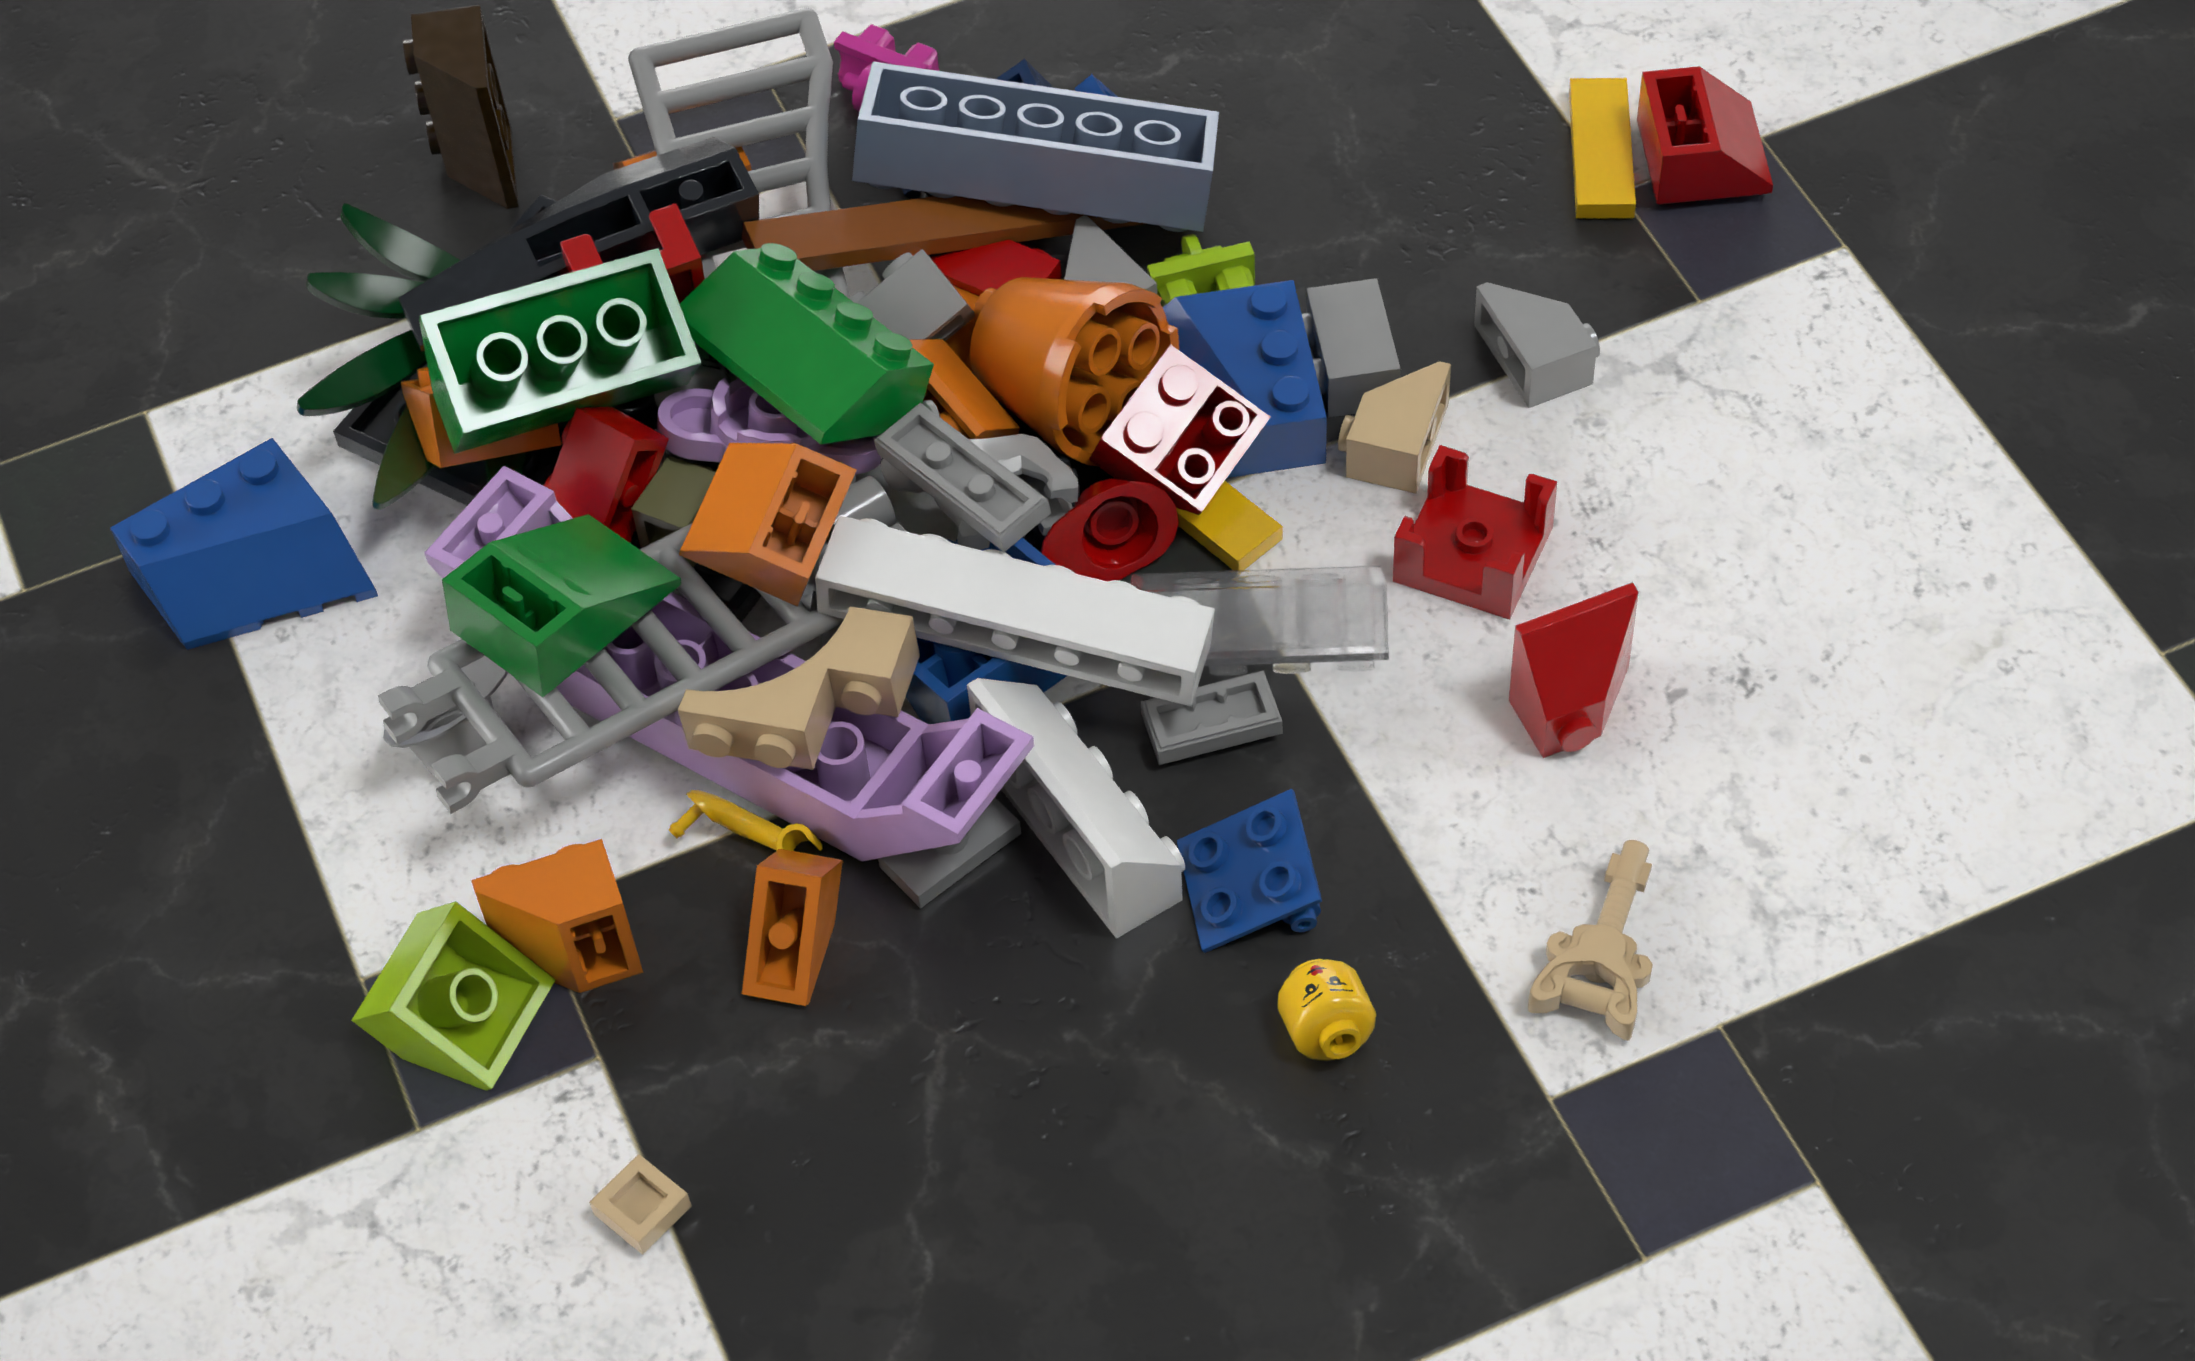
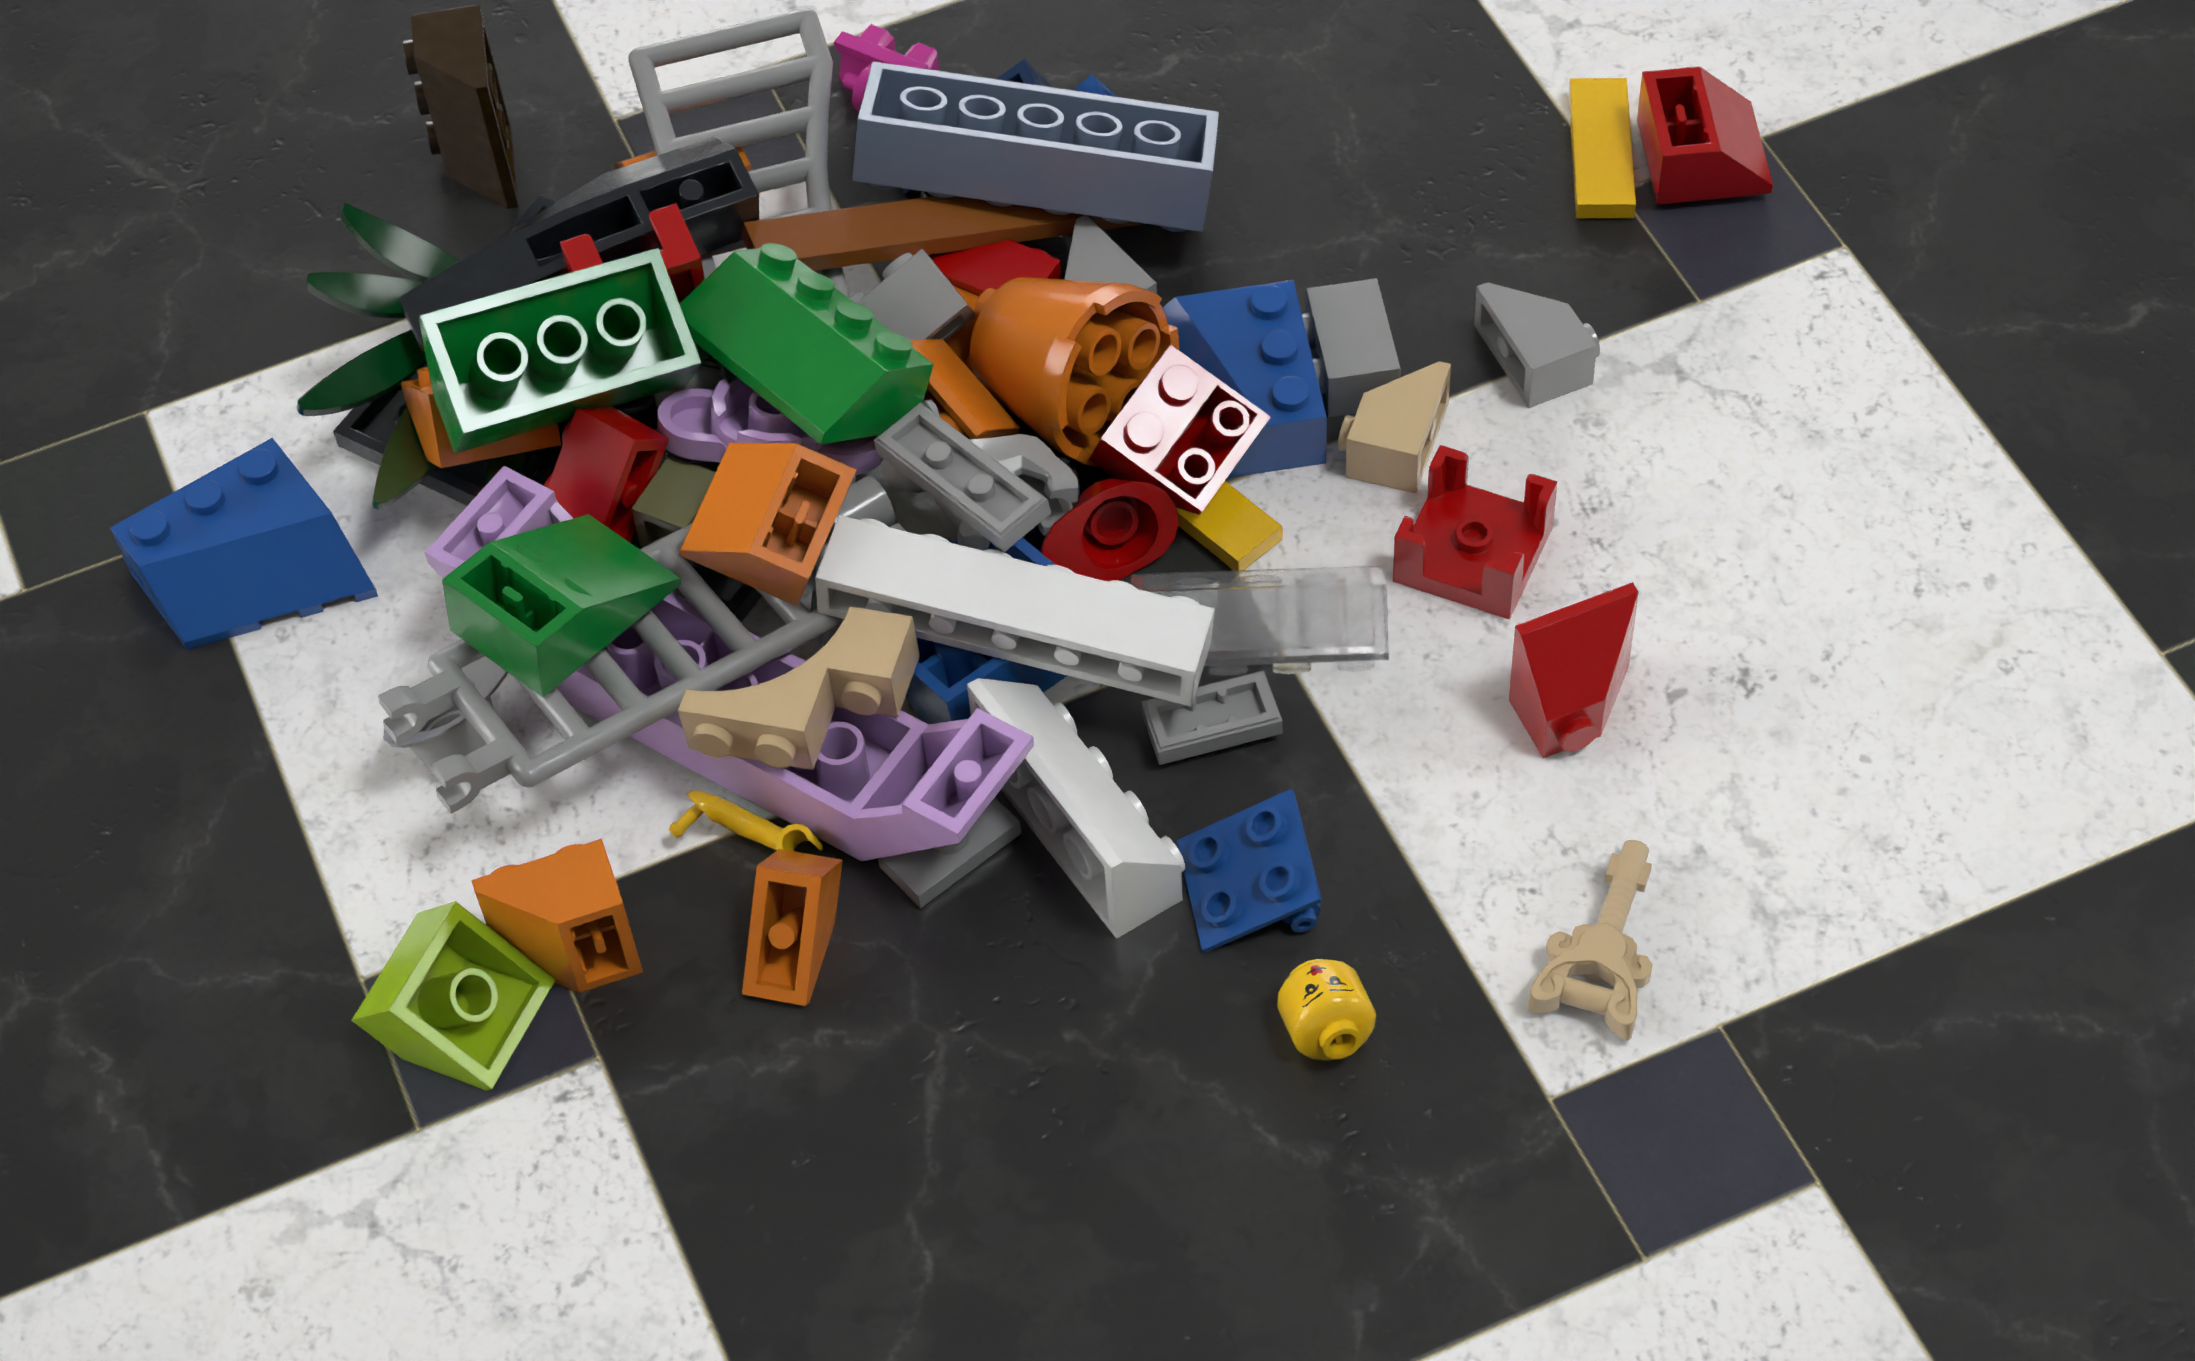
tan plate [589,1154,692,1255] -> none
lime hips [1147,234,1255,307] -> none

